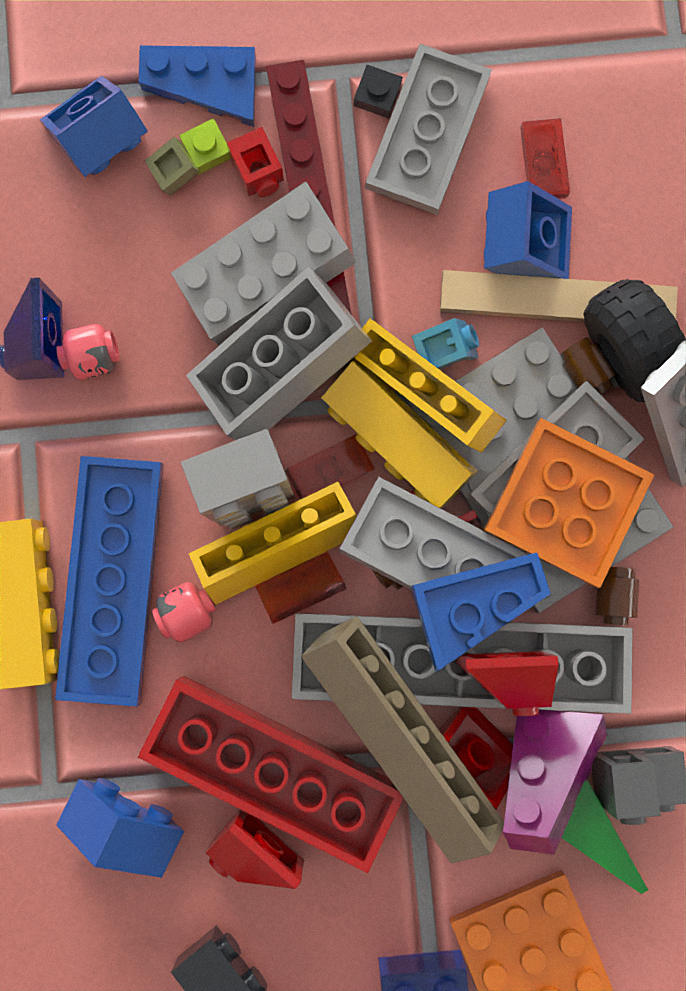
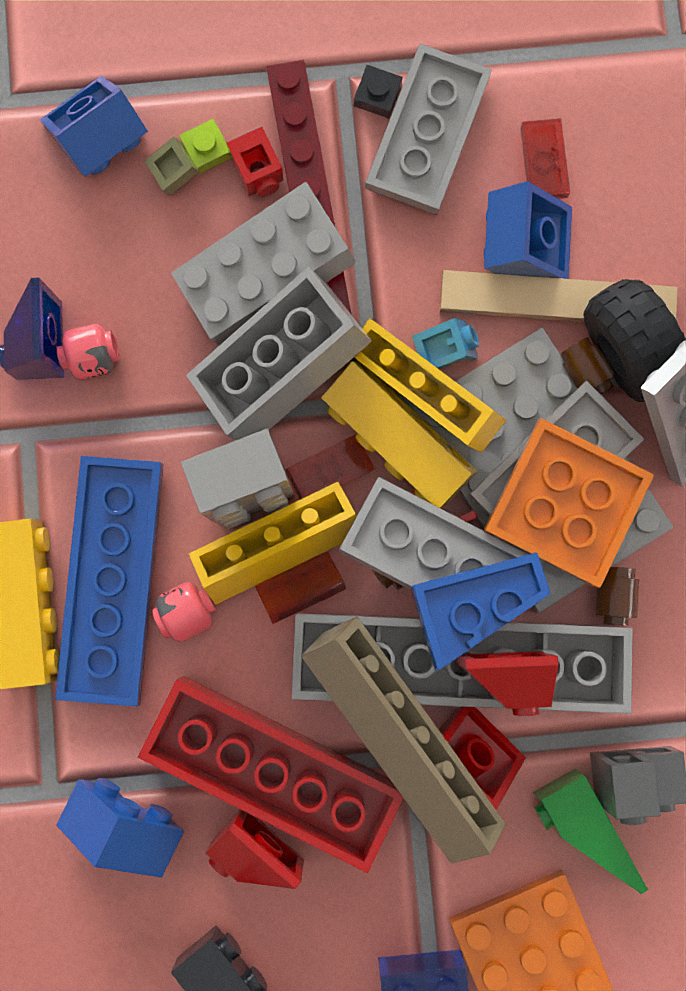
blue wing [138,45,256,127] -> none
magenta wedge [503,710,607,855] -> none

